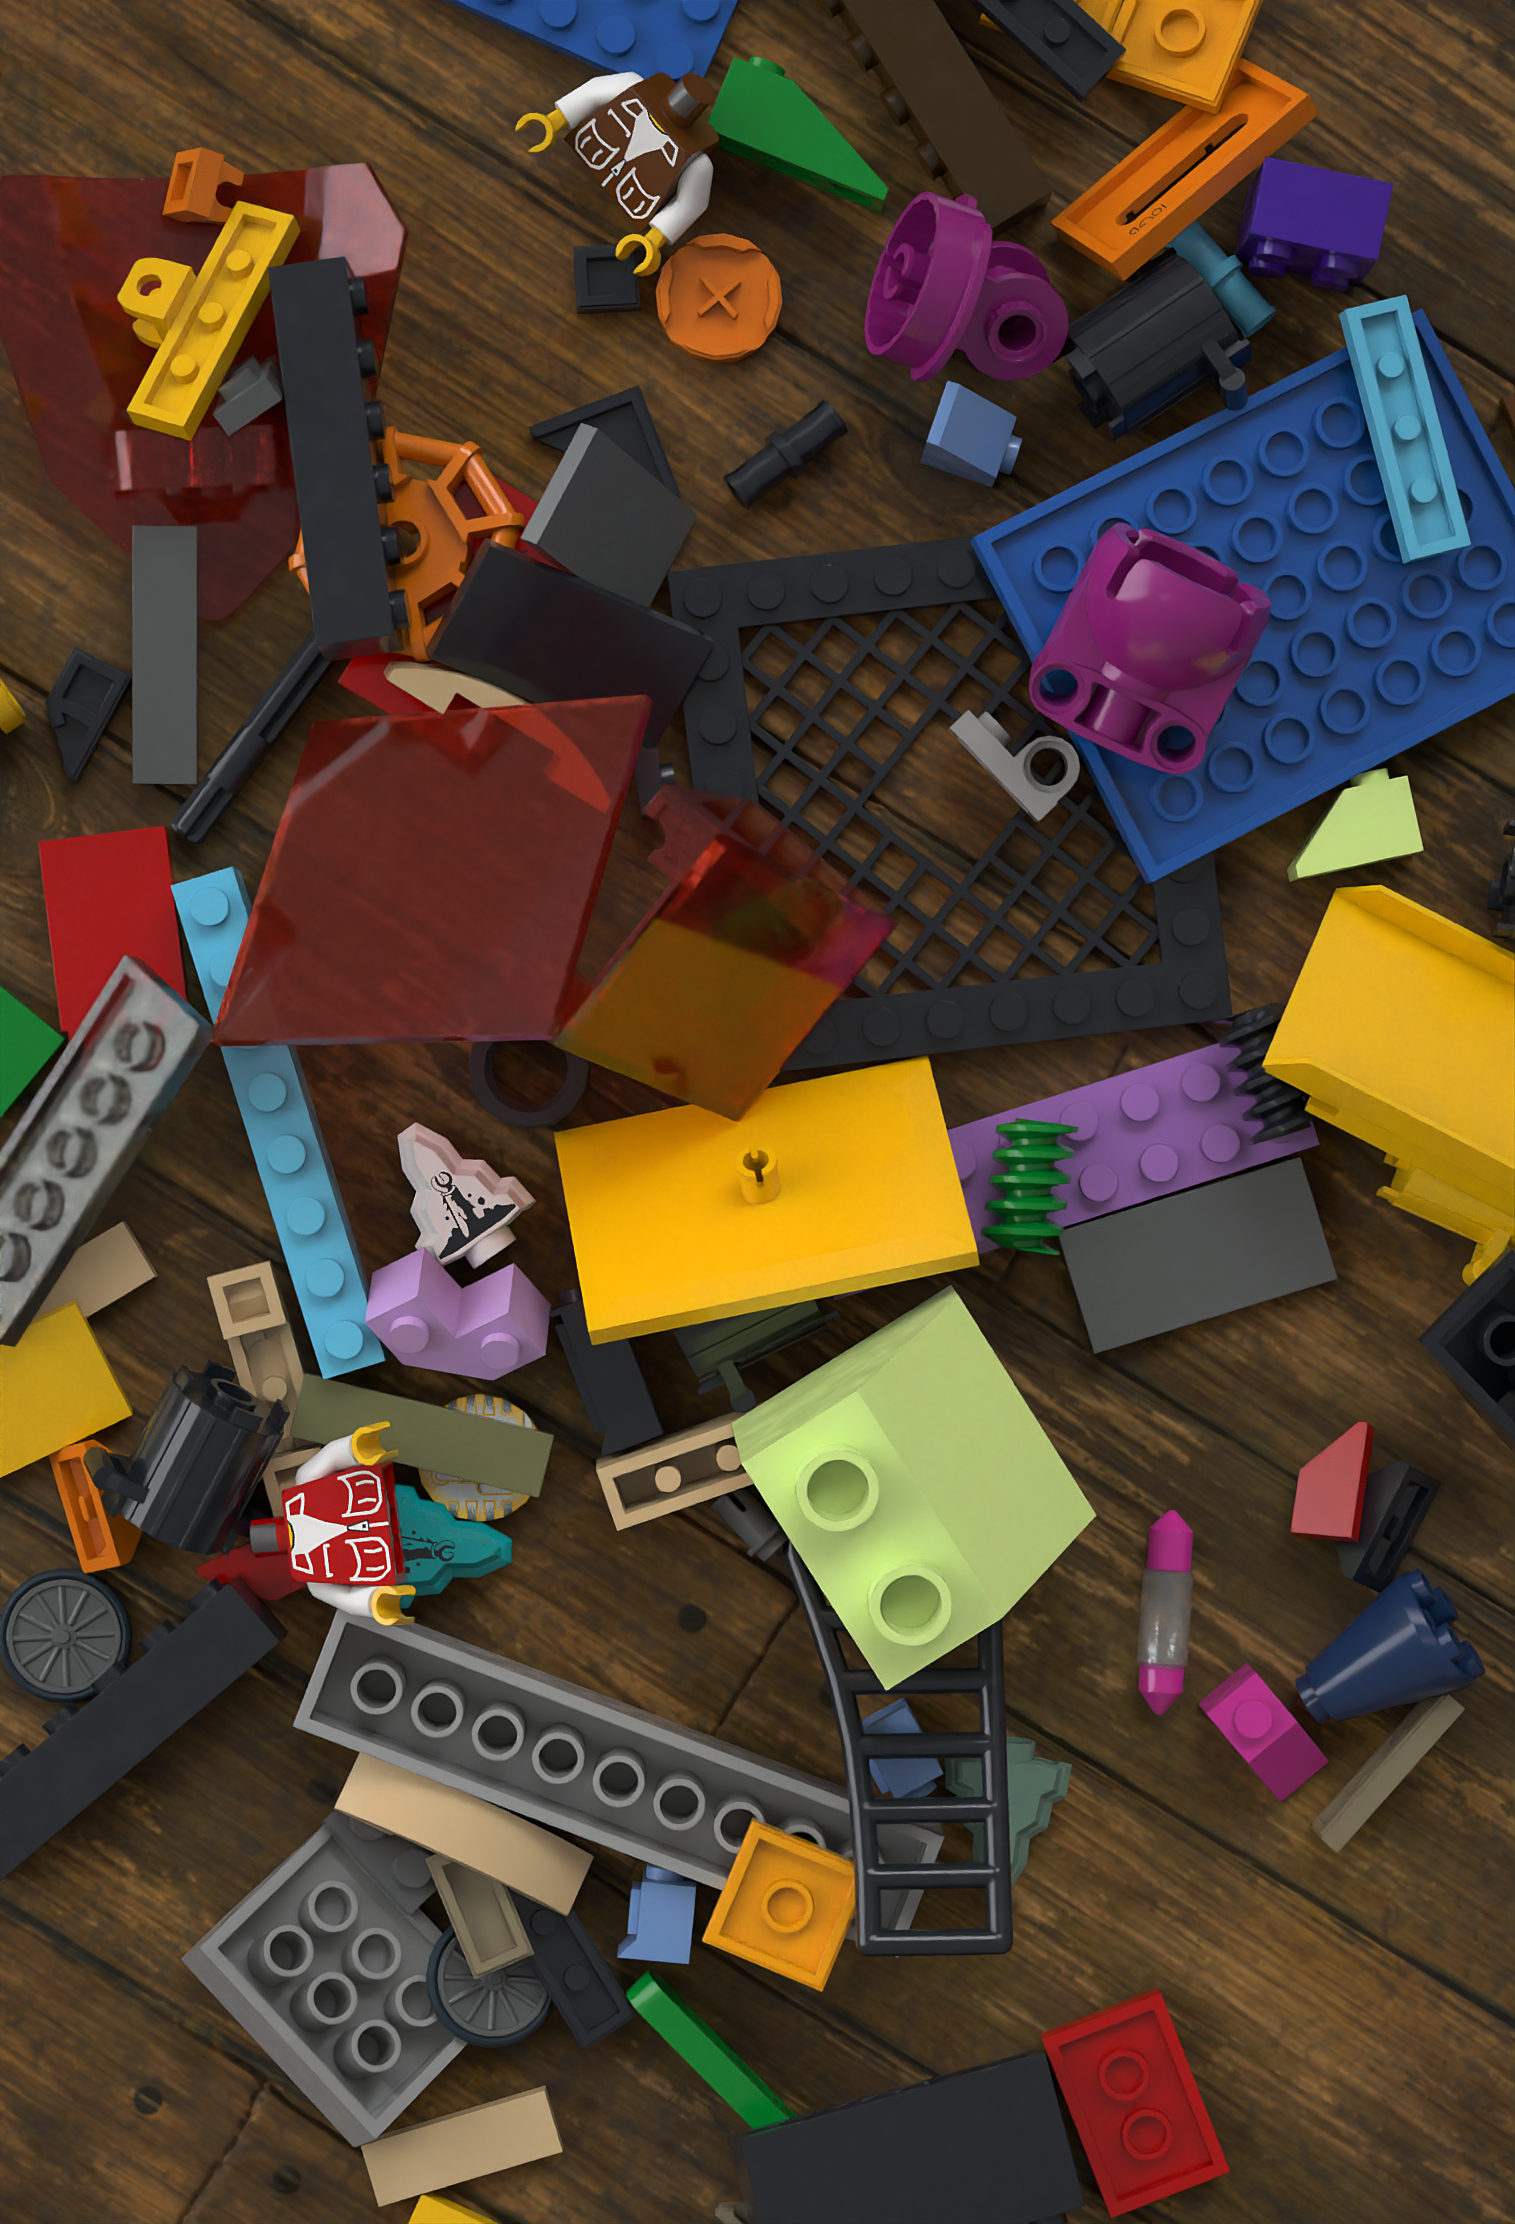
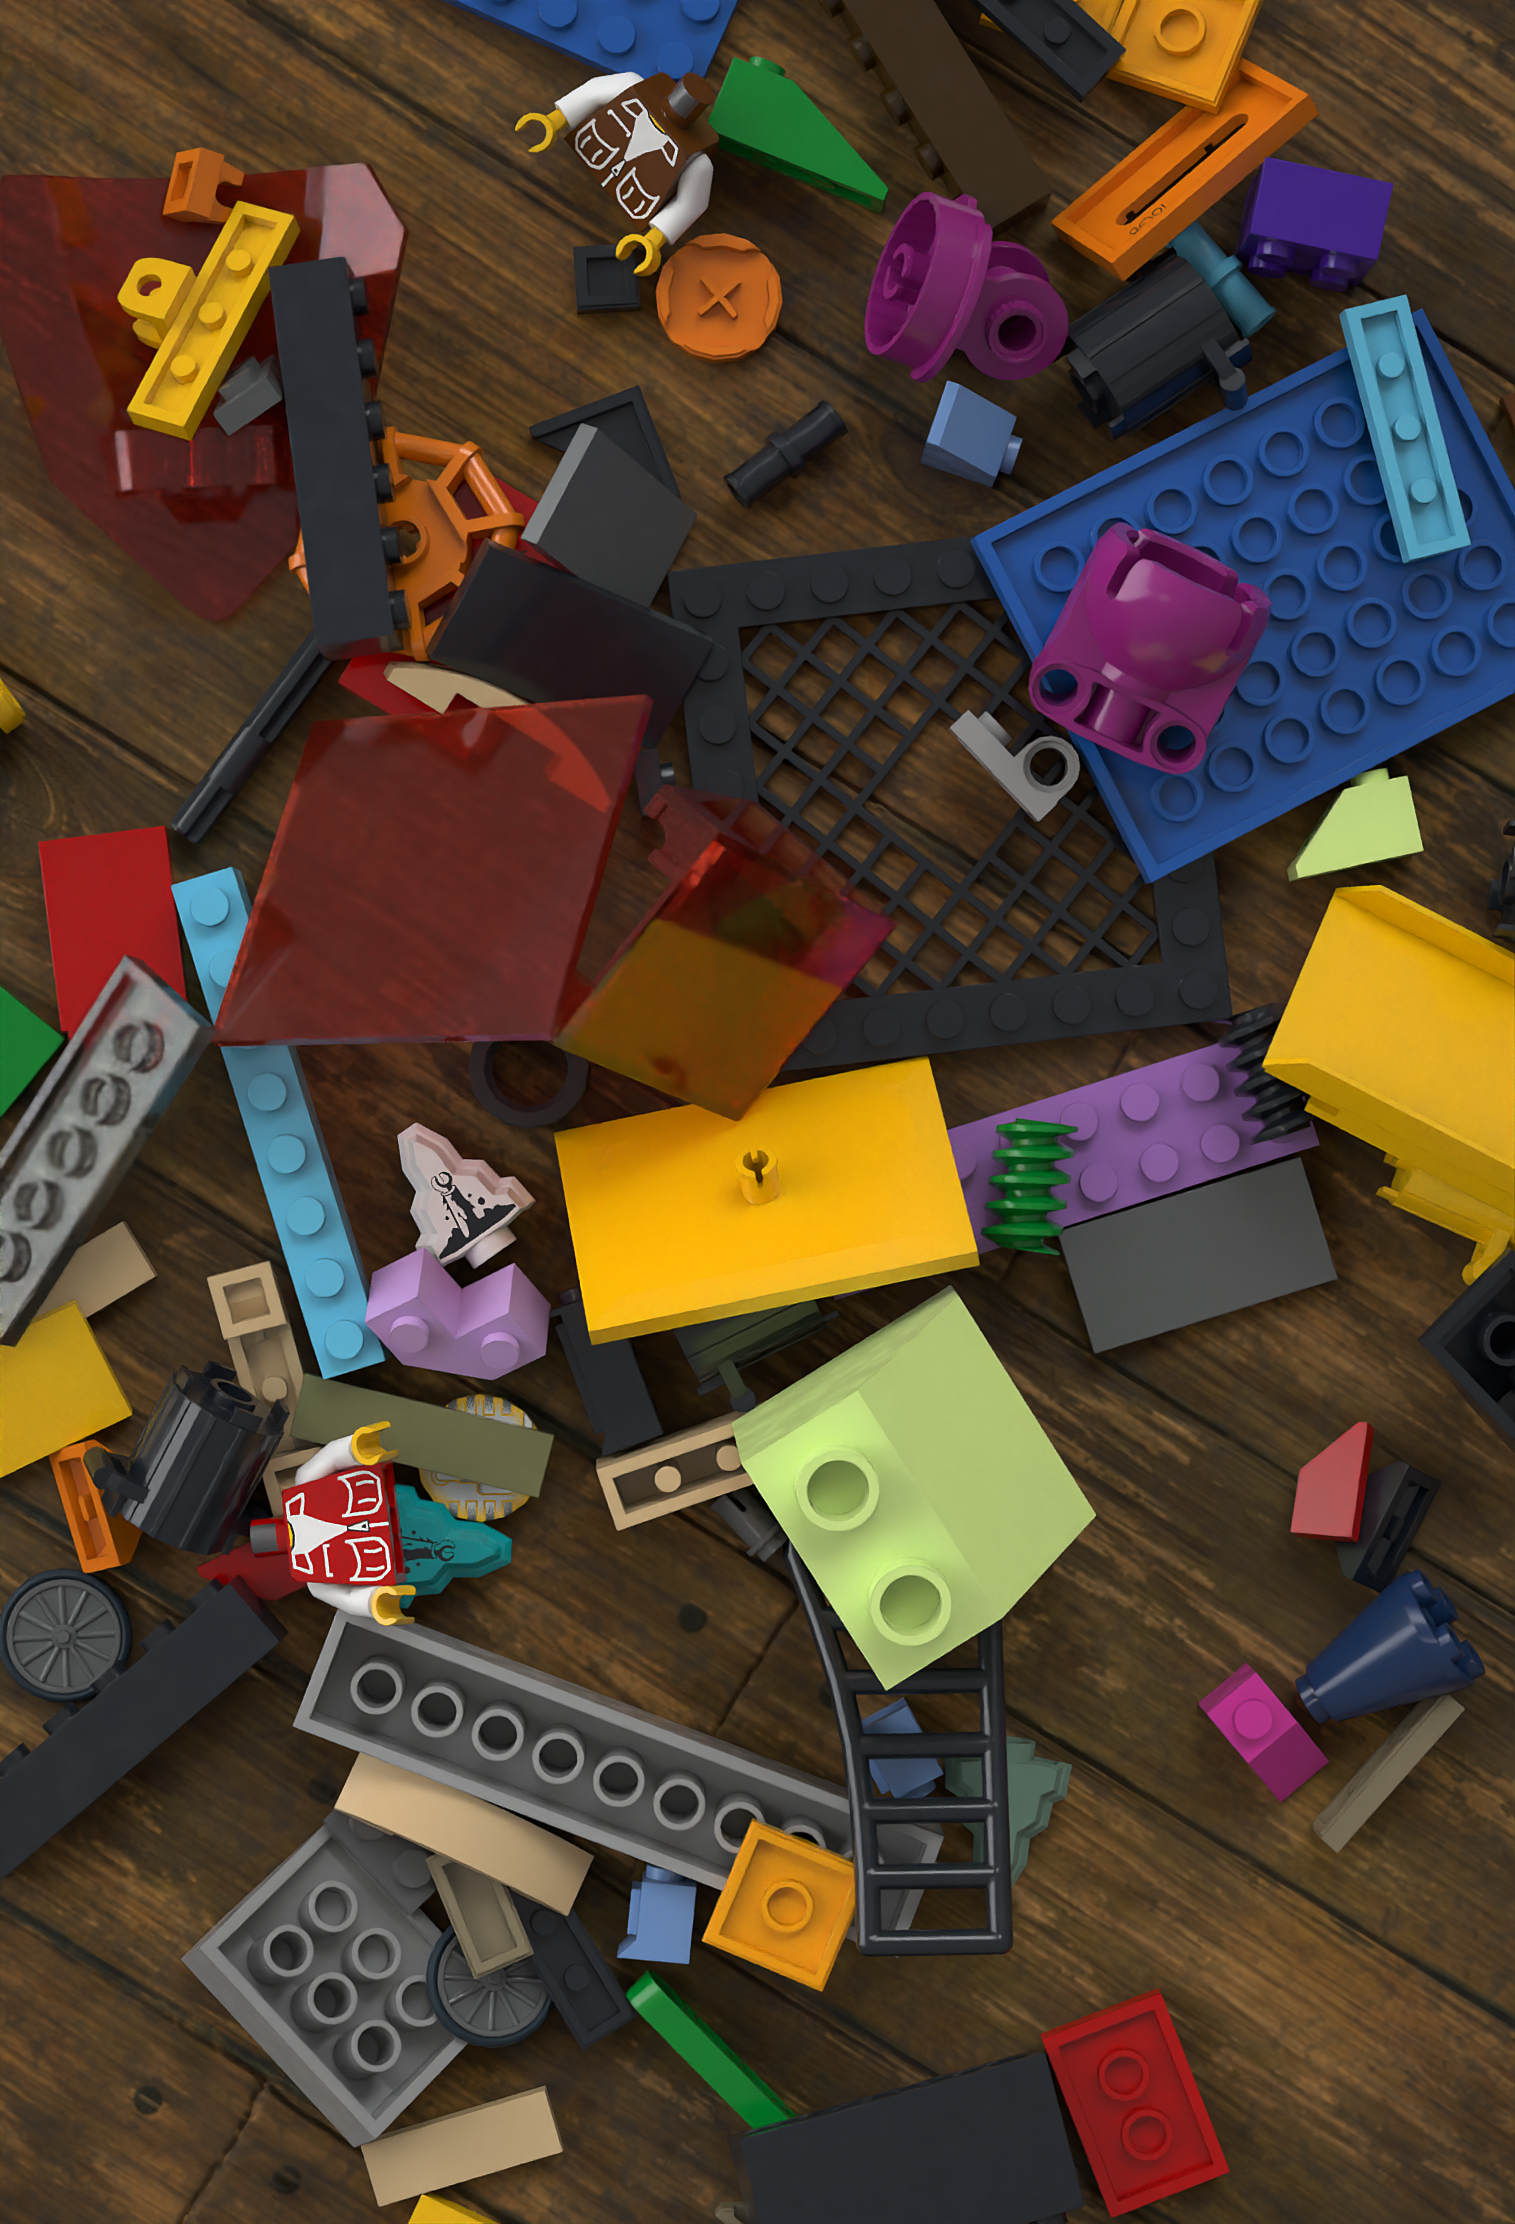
black tile [45,646,132,782] -> none
dark grey tile [132,525,199,784] -> none
piece [1137,1510,1194,1715] -> none

